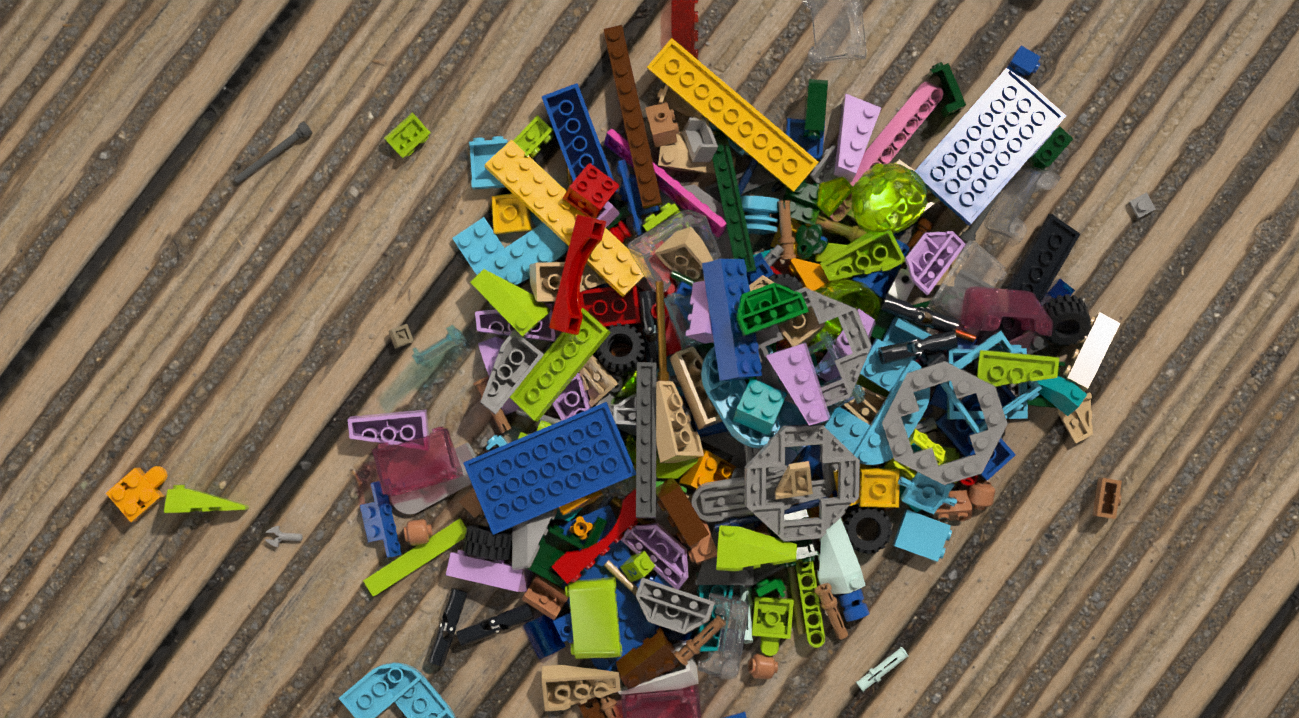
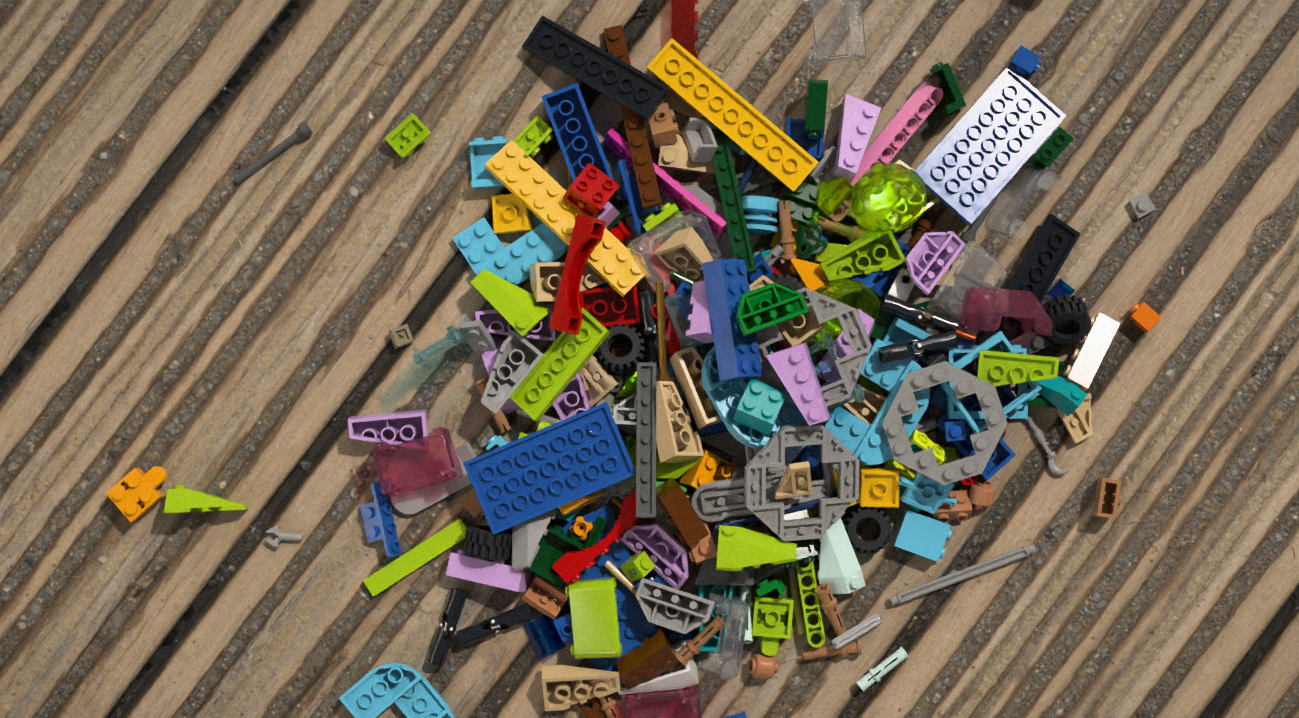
nougat head [404,519,433,546] -> none
blue wheel [837,588,870,622] -> none
none -> light grey bracket [458,314,496,352]
none -> black plate [522,15,670,121]
none -> medium nougat pin [802,638,862,661]
none -> light grey axle [831,614,882,650]
none -> light grey piece [890,544,1037,606]
none -> blue brick [942,420,969,442]
none -> light grey piece [1024,414,1069,476]
none -> orange brick [1128,302,1161,332]

